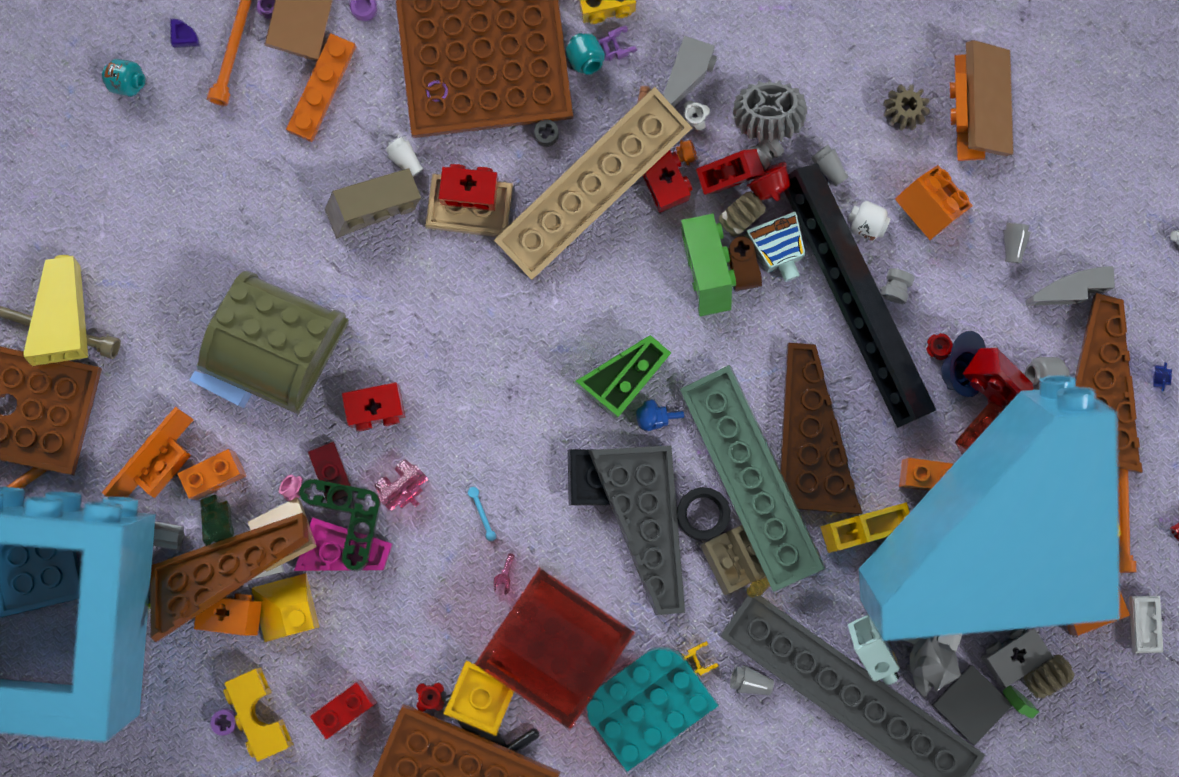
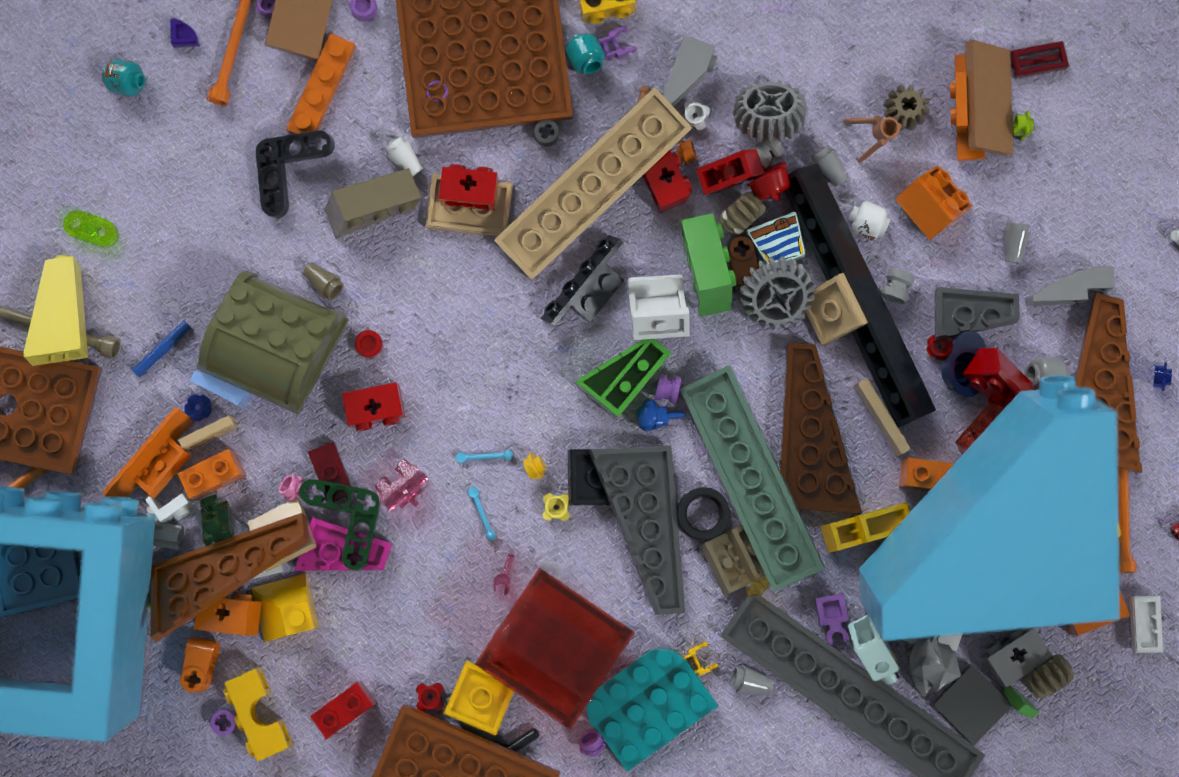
none -> clear neon green plate [63,210,119,248]
none -> blue piece [132,320,192,378]
none -> white bracket [145,493,195,523]
none -> tan tile [178,415,239,451]
none -> orange piece [180,636,220,692]
none -> clear blue plate [184,394,212,421]
none -> black beam [256,130,335,218]
none -> dark tan cone [303,262,344,300]
none -> red tile [355,330,383,358]
none -> medium azure hinge [456,450,514,463]
none -> yellow plate [523,453,547,480]
none -> black bracket [540,235,624,327]
none -> light yellow plate [542,493,570,521]
none -> medium lavender plate [579,730,606,757]
none -> white panel [628,274,690,340]
none -> medium lavender wheel [654,373,682,404]
none -> light grey gear [740,256,815,330]
none -> tan tile [805,273,868,346]
none -> medium lavender plate [814,593,849,645]
none -> nougat plant [843,116,902,163]
none -> tan tile [853,378,910,456]
none -> dark grey wing [935,287,1020,341]
none -> dark red tile [1010,41,1069,79]
none -> lime plate [1013,110,1034,141]

